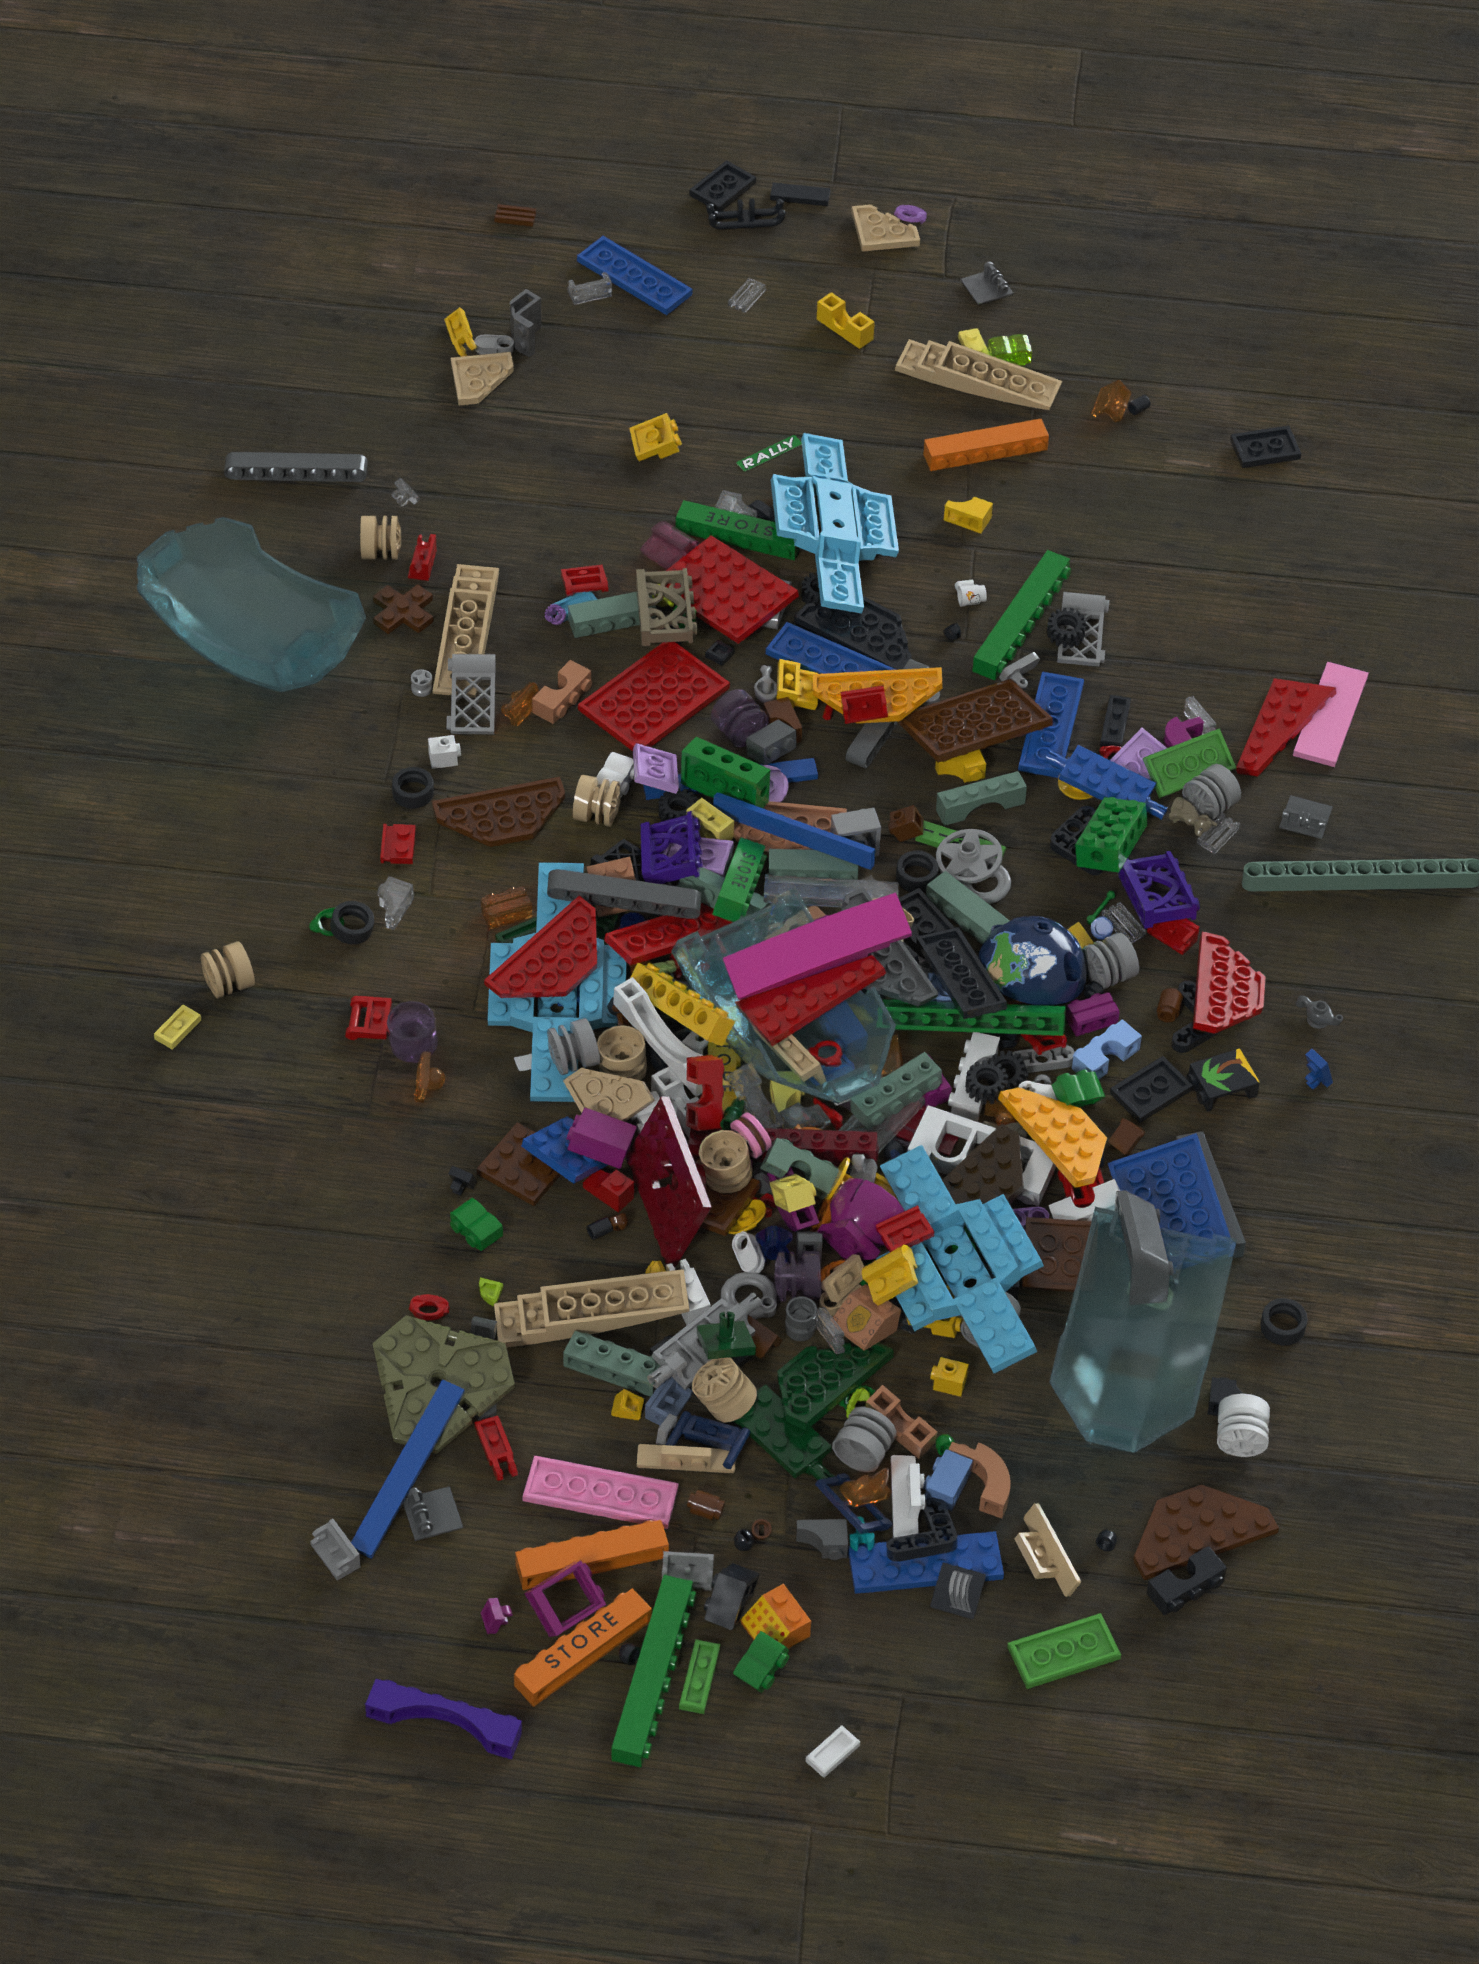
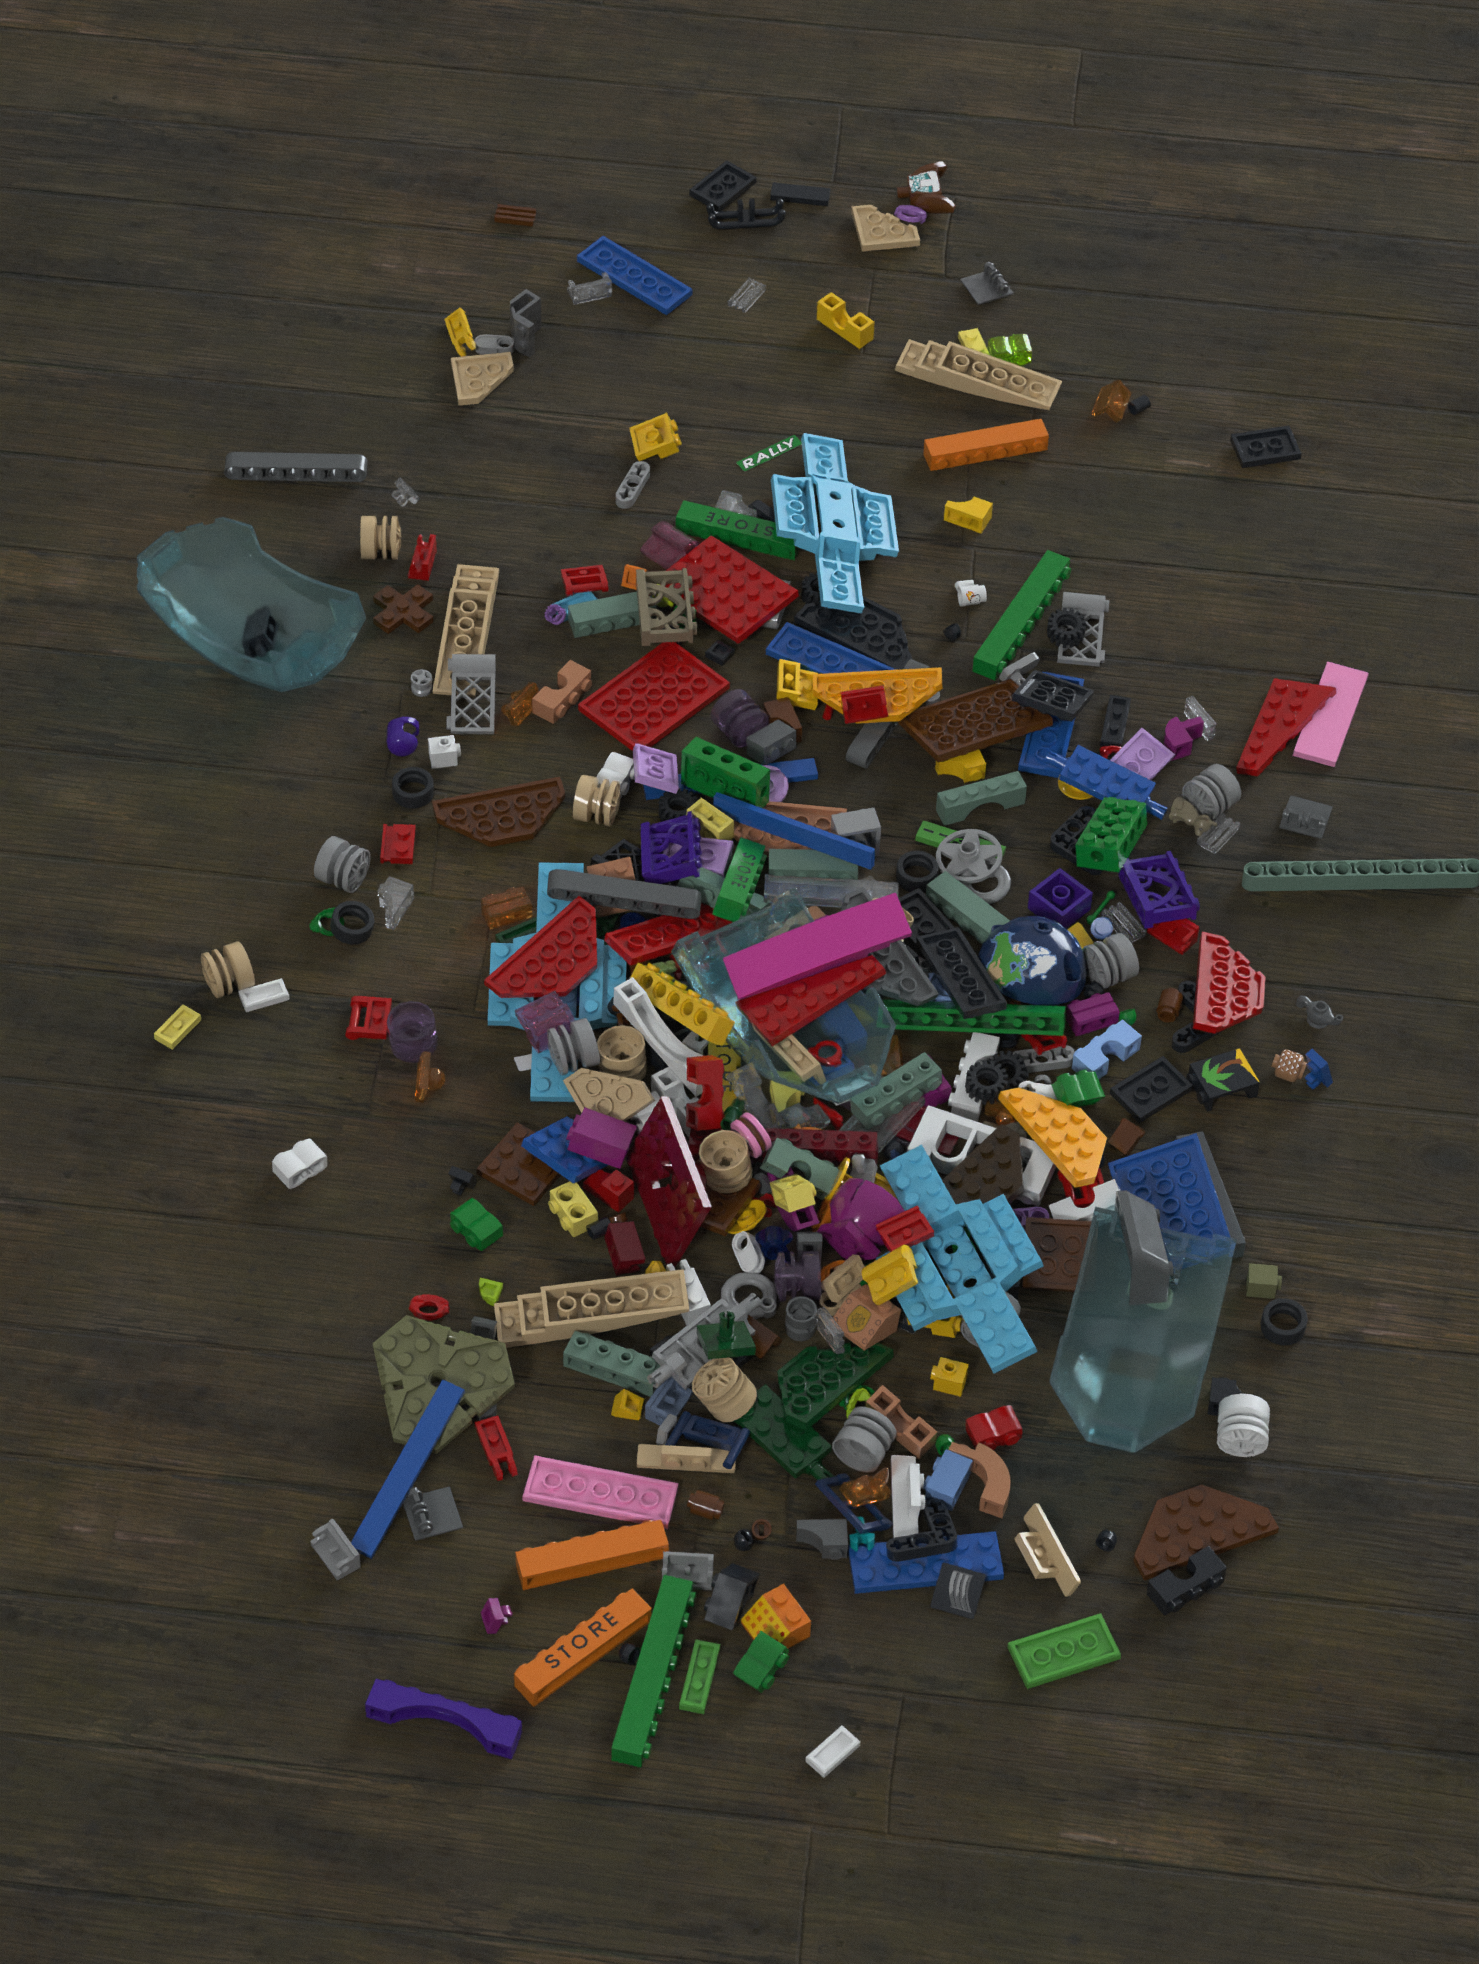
magenta window [524,1561,606,1637] -> none
light grey piece [754,665,777,703] -> none
reddish brown brick [888,805,924,842] -> none
bright green tile [1143,728,1236,799] -> none
none -> white tile [239,978,289,1012]
none -> black hinge [242,605,279,662]
none -> white brick [272,1139,327,1189]
none -> light grey wheel [314,836,370,893]
none -> dark purple helmet [386,717,419,757]
none -> clear pink brick [515,991,575,1054]
none -> light yellow brick [548,1181,598,1238]
none -> dark red hinge [604,1221,645,1276]
none -> light grey beam [616,461,650,509]
none -> orange tile [621,564,647,590]
none -> reddish brown torso [896,162,956,214]
none -> red brick [965,1405,1022,1450]
none -> black plate [1012,670,1094,722]
none -> dark purple brick [1028,868,1093,929]
none -> green hinge [1119,1009,1137,1026]
none -> olive brick [1246,1263,1282,1299]
none -> medium nougat head [1271,1049,1307,1082]

